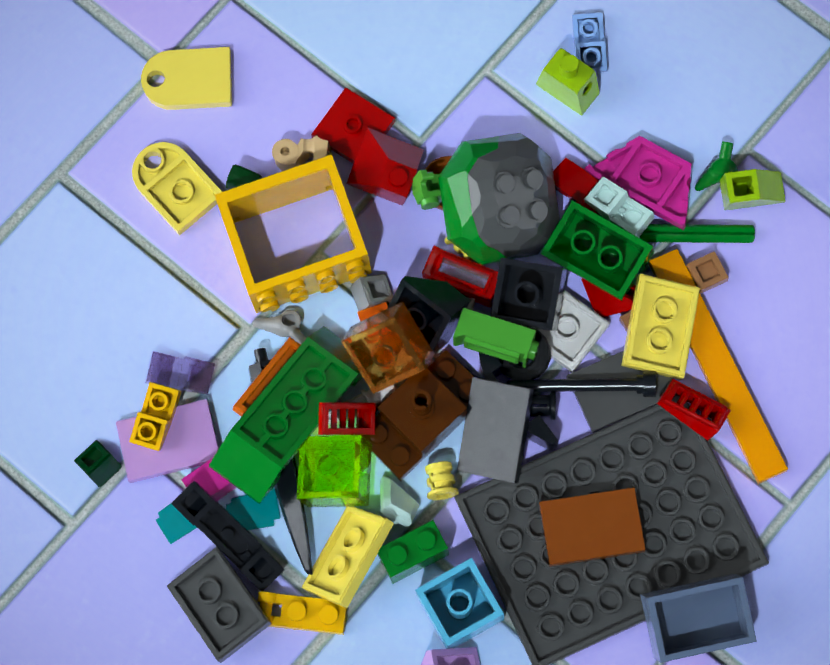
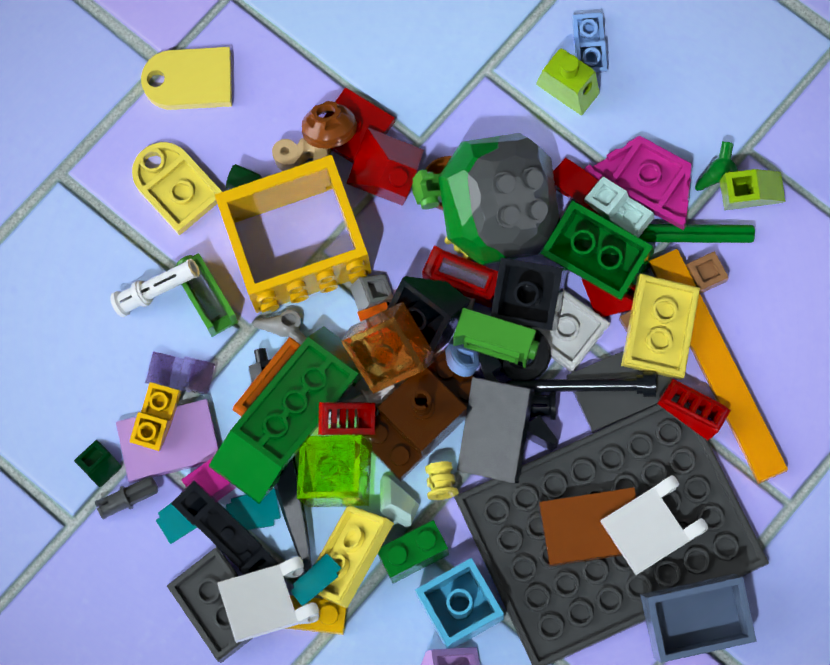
none -> dark grey axle [95,477,158,520]
none -> white pin [110,259,200,318]
none -> window [173,253,238,337]
none -> white flag [217,556,319,643]
none -> teal sticker [291,554,341,606]
none -> dark orange piece [301,101,357,149]
none -> light blue tile [445,343,479,377]
none -> white flag [600,475,708,575]

